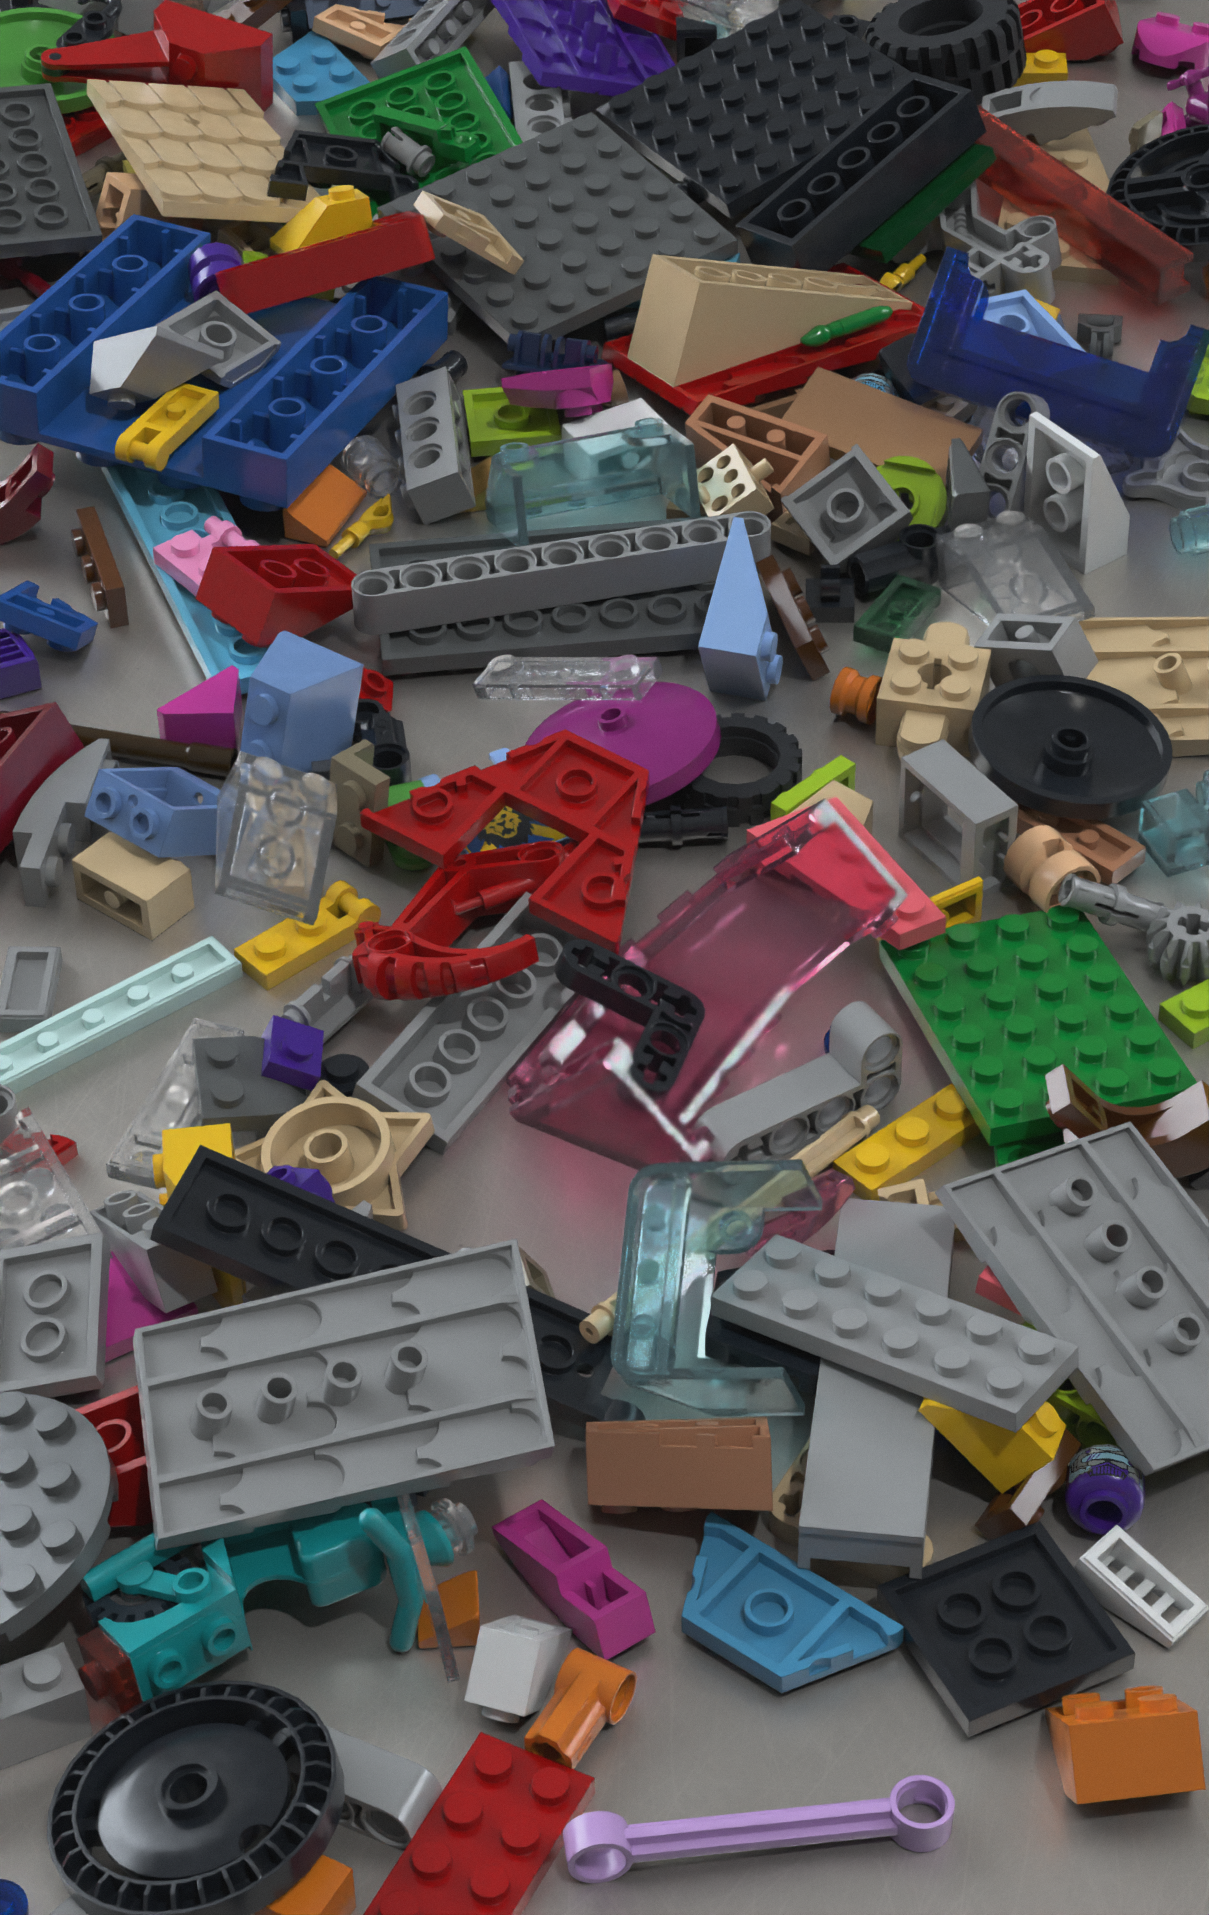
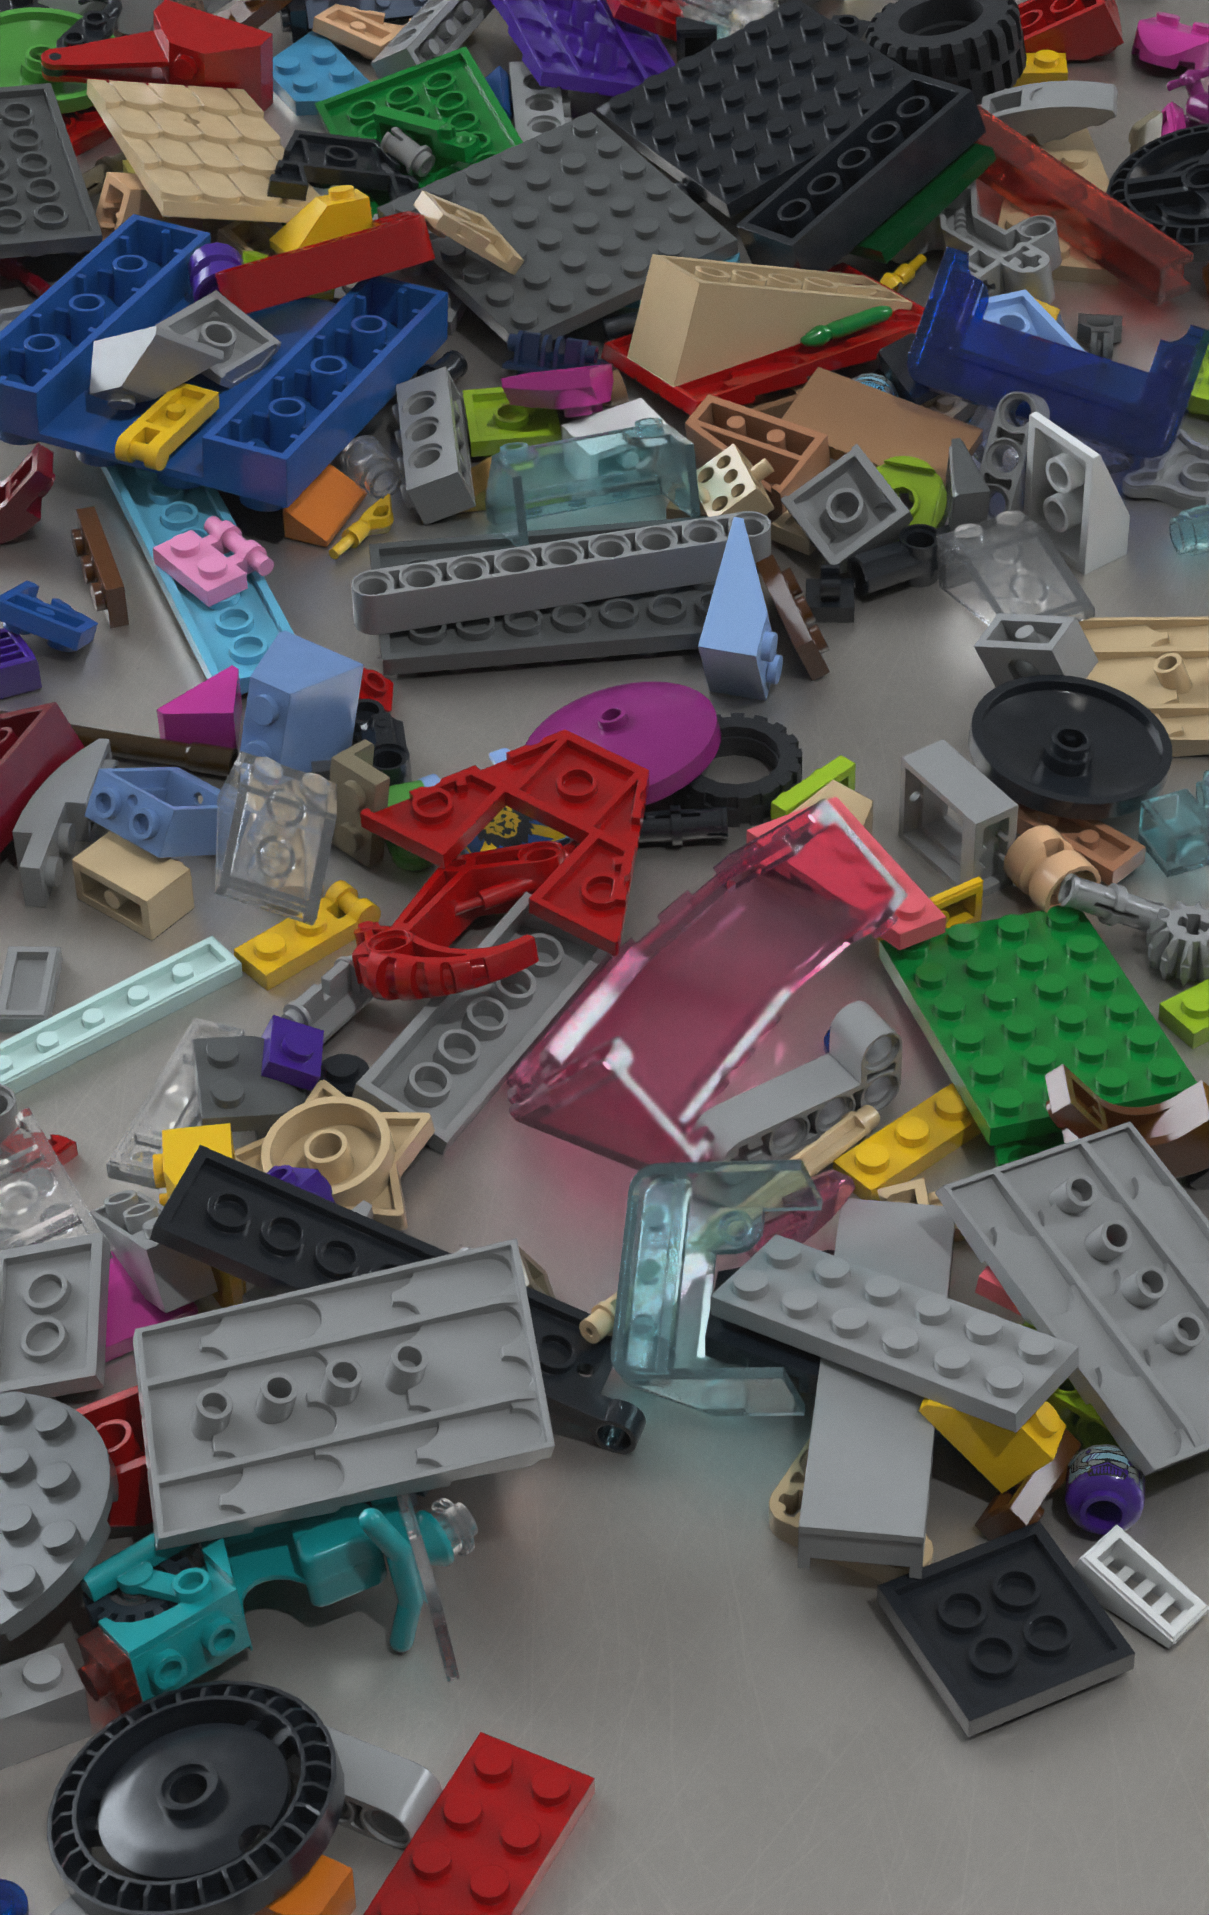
red slope [195,544,357,648] -> none
orange slope [418,1570,480,1649] -> none
white slope [464,1614,572,1723] -> none
clear plate [472,654,663,700] -> none
dark pink slope [492,1499,656,1660] -> none
orange piece [524,1647,637,1769] -> none
black beam [554,939,706,1109] -> none
lavender piece [563,1775,955,1883] -> none
nougat wedge [585,1416,773,1514] -> none
dark azure wing [681,1512,904,1693] -> none
orange wheel [830,666,883,725] -> none
clear green plate [853,574,941,653] -> none
tan brick [875,622,991,760] -> none
orange slope [1045,1685,1206,1805] -> none

